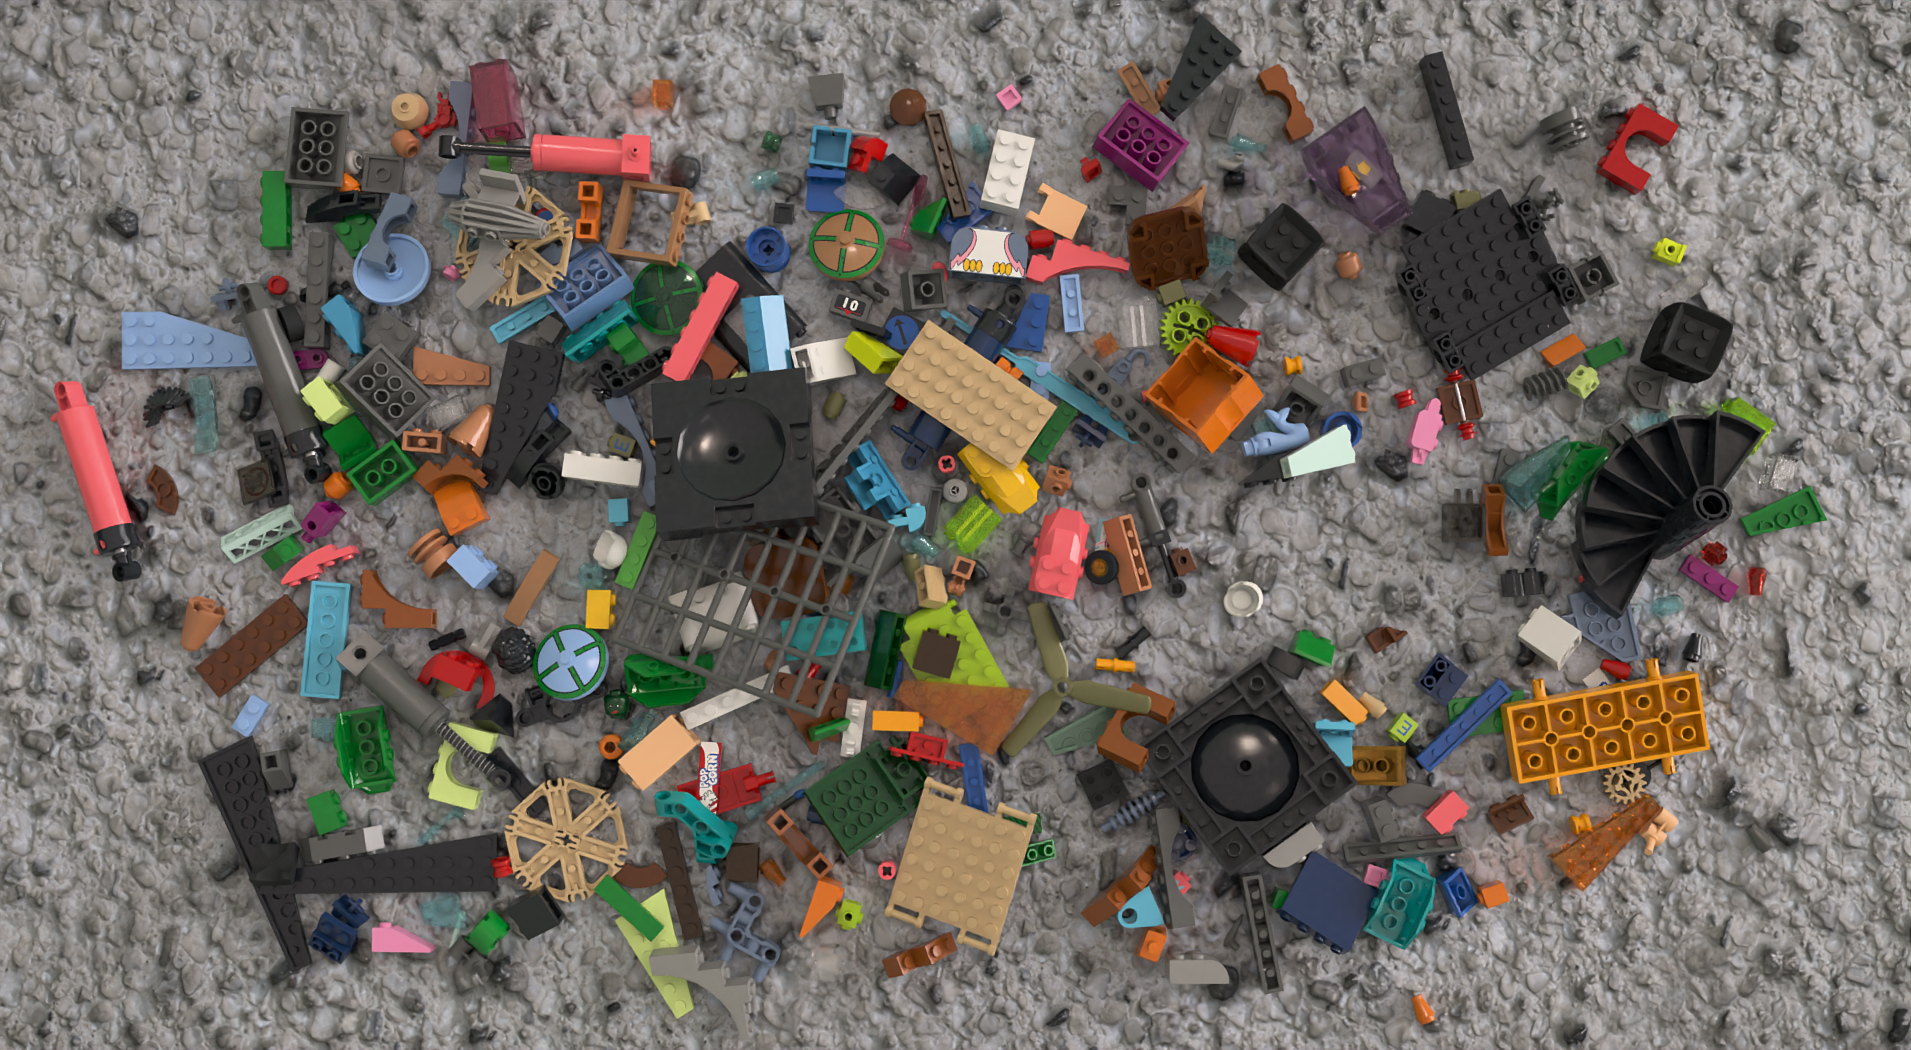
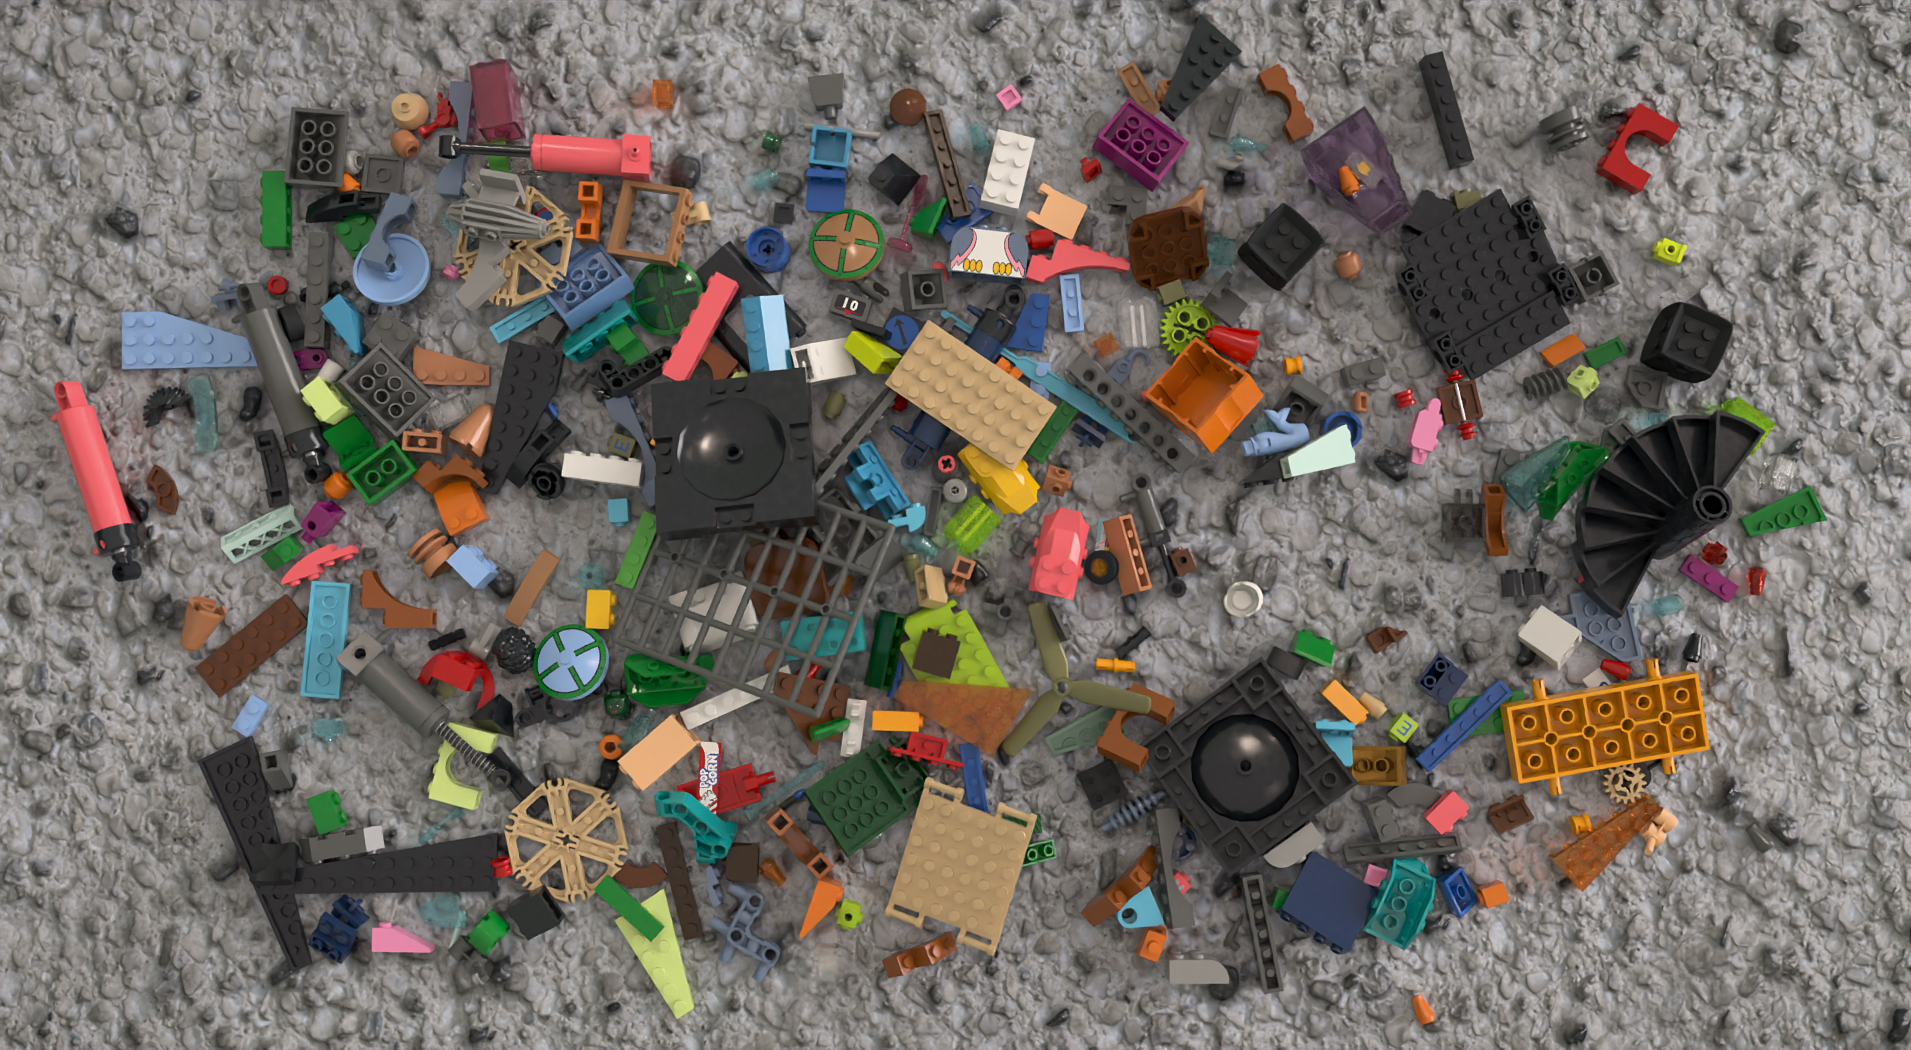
clear smoke piece [237,457,276,506] -> none
green slope [333,705,396,795] -> none
white piece [593,530,629,569] -> none
light grey arch [649,944,756,1041] -> none
clear tile [833,182,886,210] -> none
red brick [848,136,888,173] -> none
coral bush [878,860,896,880] -> none
dark grey piece [1520,174,1564,221] -> none

